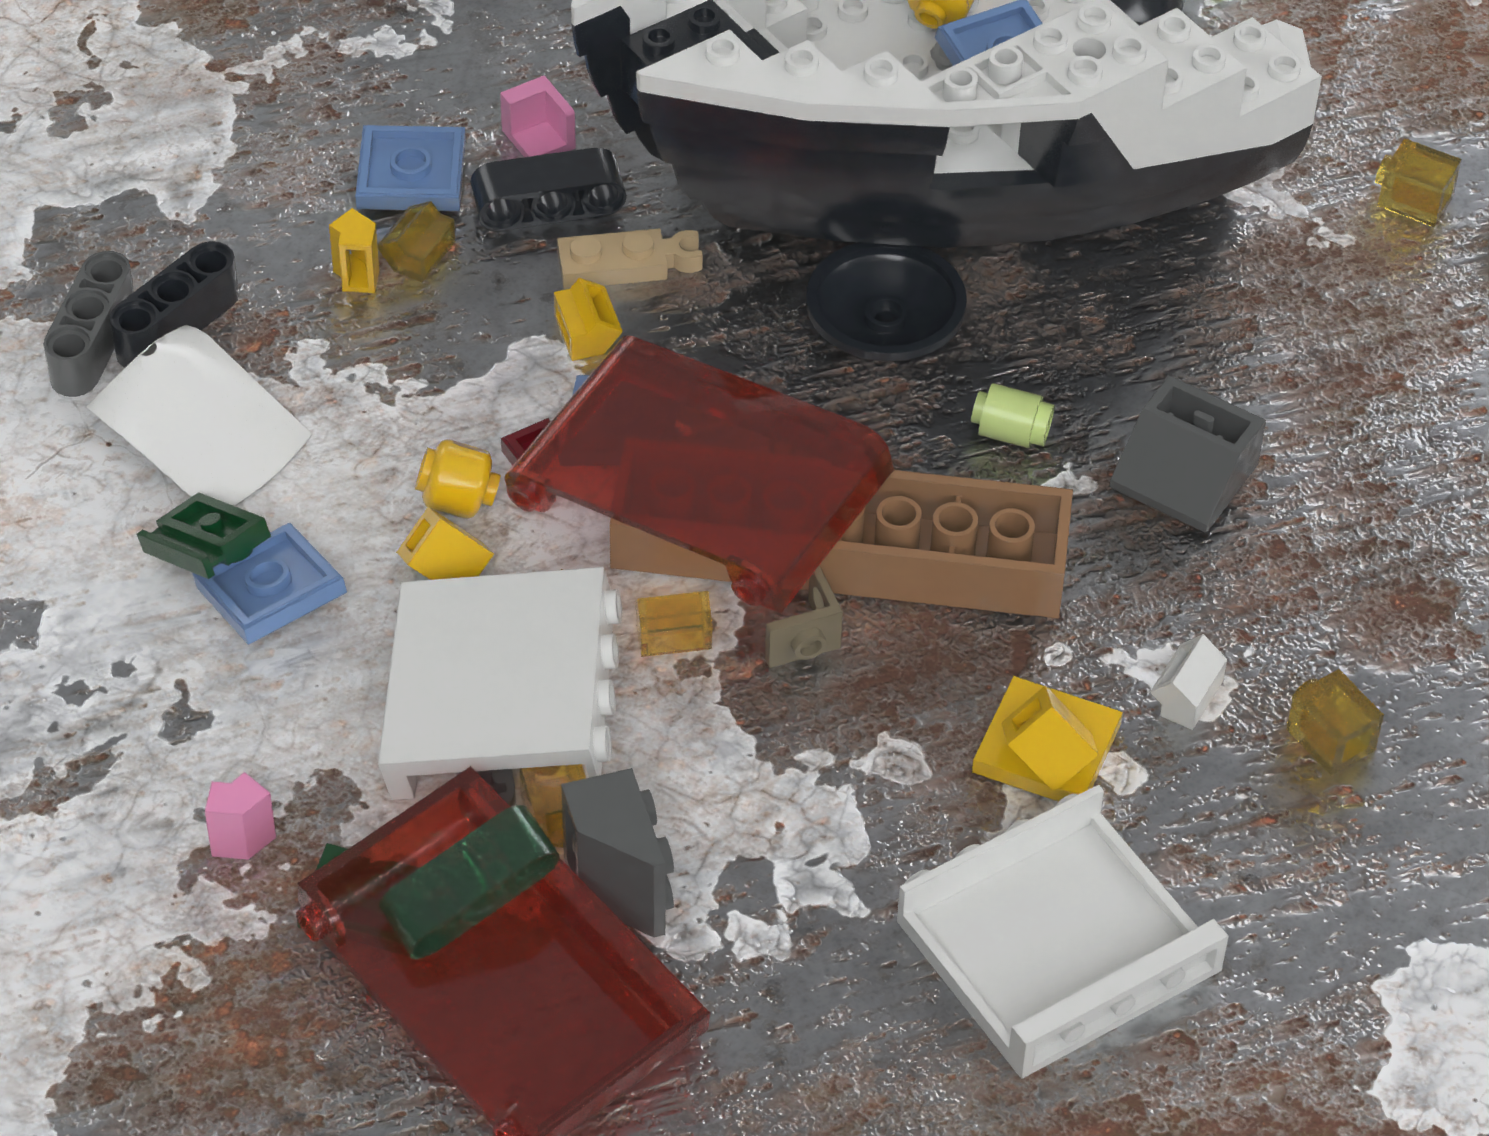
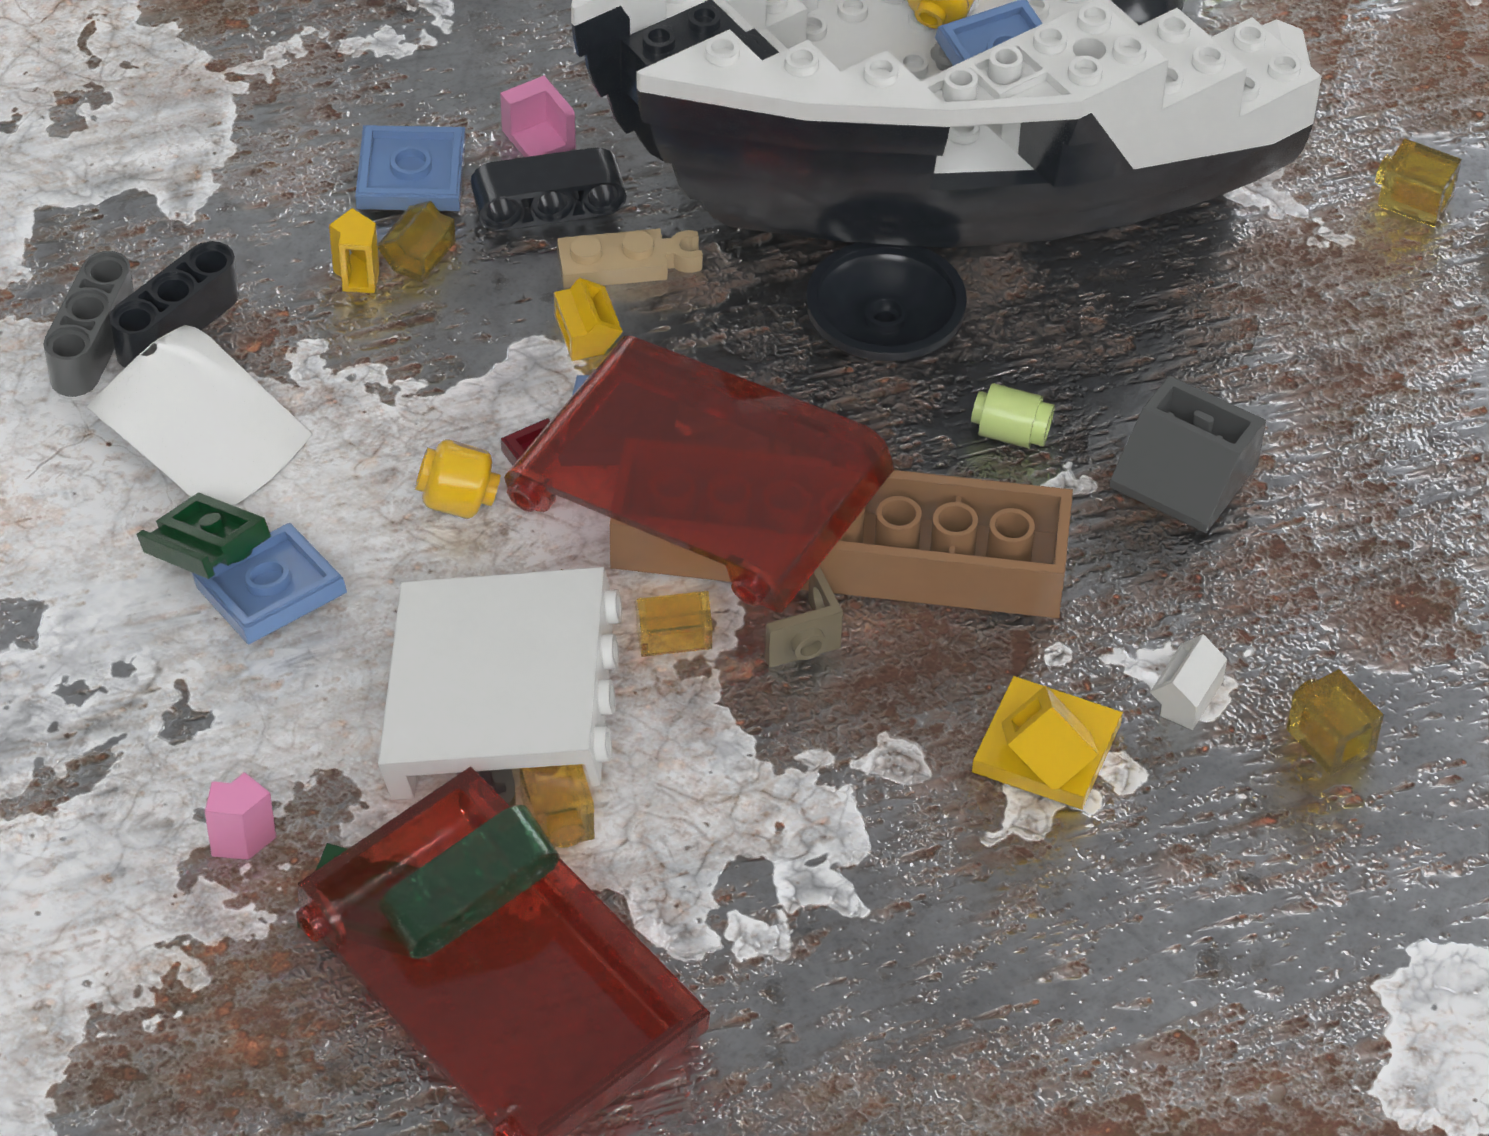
yellow panel [396,506,494,580] -> none
dark grey slope [561,768,674,937] -> none
white panel [897,784,1229,1079] -> none

